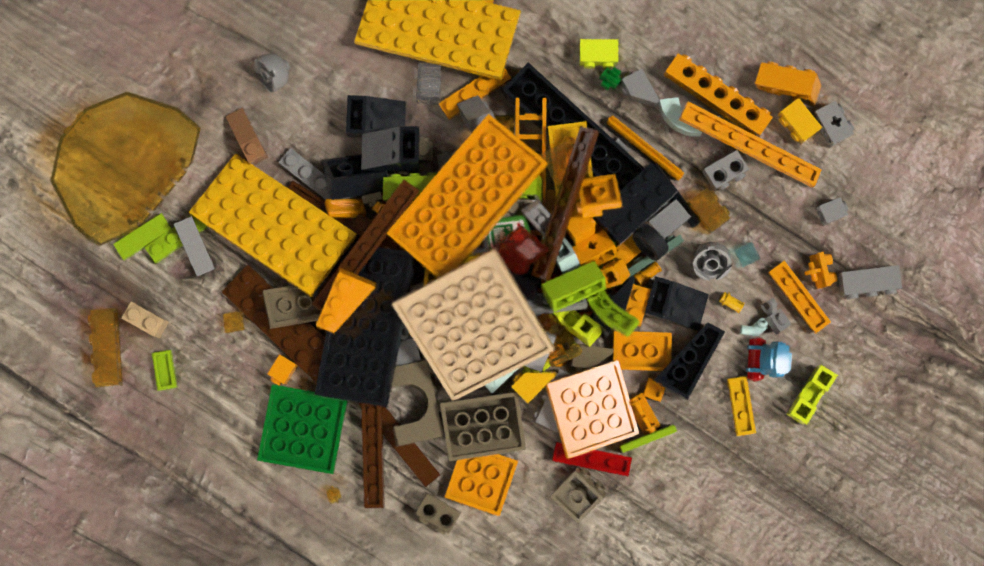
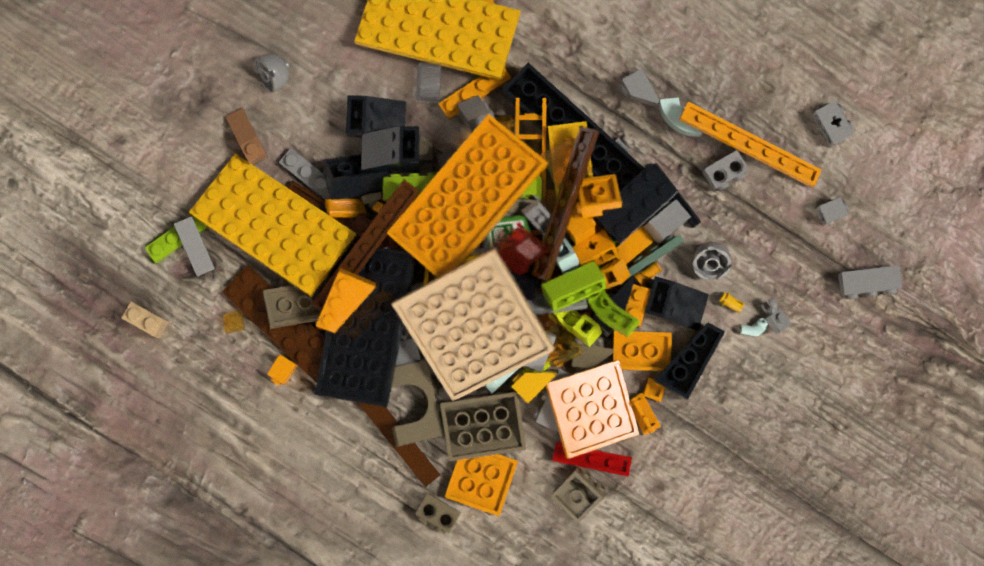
clear yellow windscreen [50,92,201,246] -> none
clear yellow brick [88,308,123,388] -> none
lime tile [113,213,172,261] -> none
lime tile [152,350,178,391] -> none
green plate [257,384,348,474] -> none
clear yellow plate [326,485,341,504] -> none
reddish brown plate [361,403,385,508] -> none
neon yellow brick [579,39,618,69] -> none
green gear [599,66,623,91] -> none
light orange axle [606,115,684,181] -> none
lime tile [619,425,677,453] -> none
black tyre [632,224,669,261] -> none
light orange brick [664,53,773,137] -> none
clear yellow brick [688,188,730,234] -> none
yellow tile [727,376,756,436] -> none
clear light blue tile [734,242,761,268] -> none
dark azure piece [746,337,792,382] -> none
light orange wedge [755,61,821,106] -> none
light orange plate [768,260,831,334] -> none
yellow brick [778,98,822,144] -> none
neon yellow arch [786,365,838,425] -> none
light orange hips [804,252,838,289] -> none

